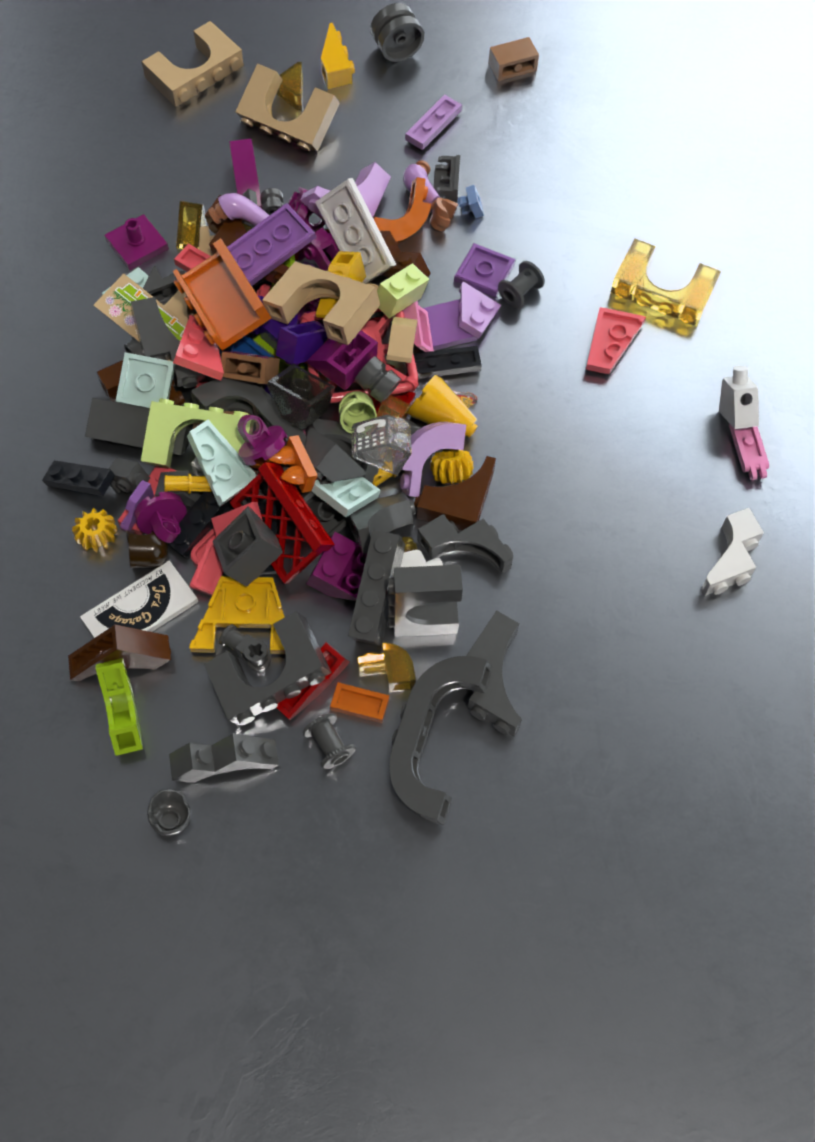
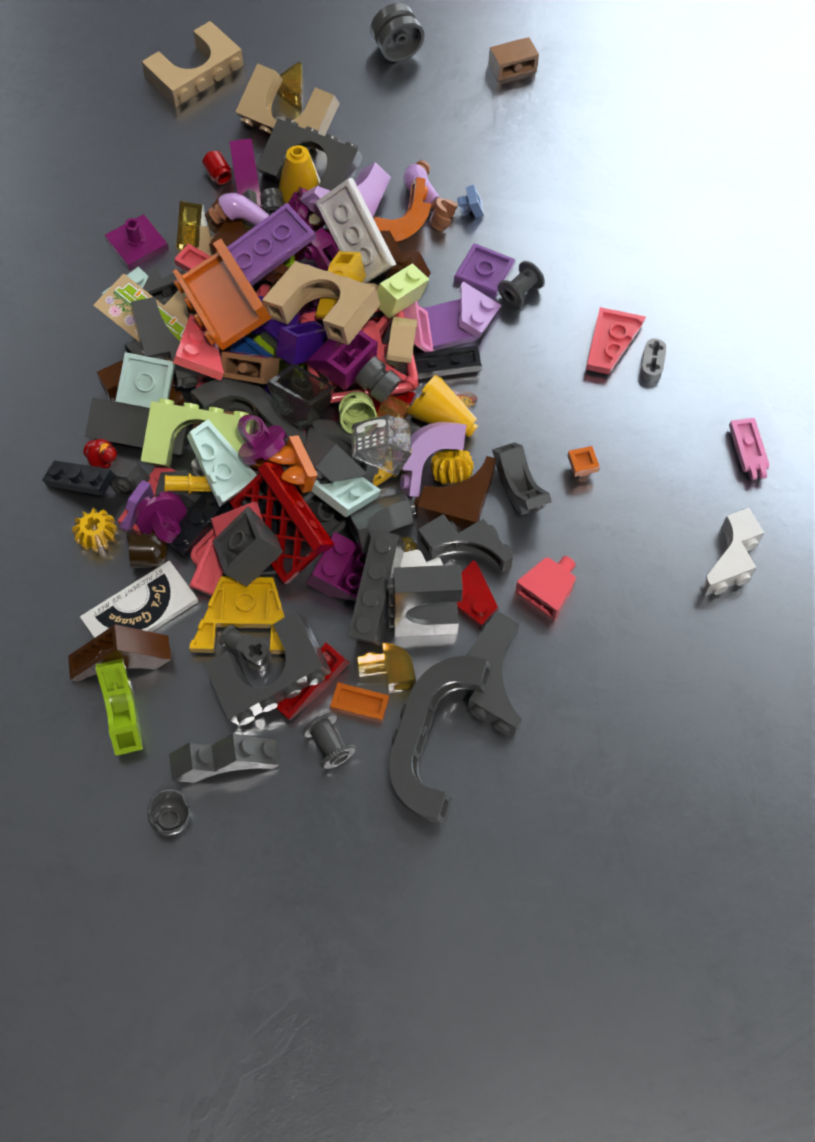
yellow slope [321,22,355,89] -> none
lavender plate [405,94,462,150] -> none
dark grey hinge [434,155,461,203] -> none
clear yellow arch [611,238,721,326] -> none
white torso [719,365,759,429] -> none
none -> red animal [83,439,117,469]
none -> red brick [202,151,232,185]
none -> dark grey arch [256,119,363,190]
none -> yellow cone [278,145,321,204]
none -> red wing [457,560,498,629]
none -> dark grey arch [492,442,552,515]
none -> coral torso [515,556,576,621]
none -> orange tile [567,446,600,478]
none -> light grey beam [640,338,667,382]

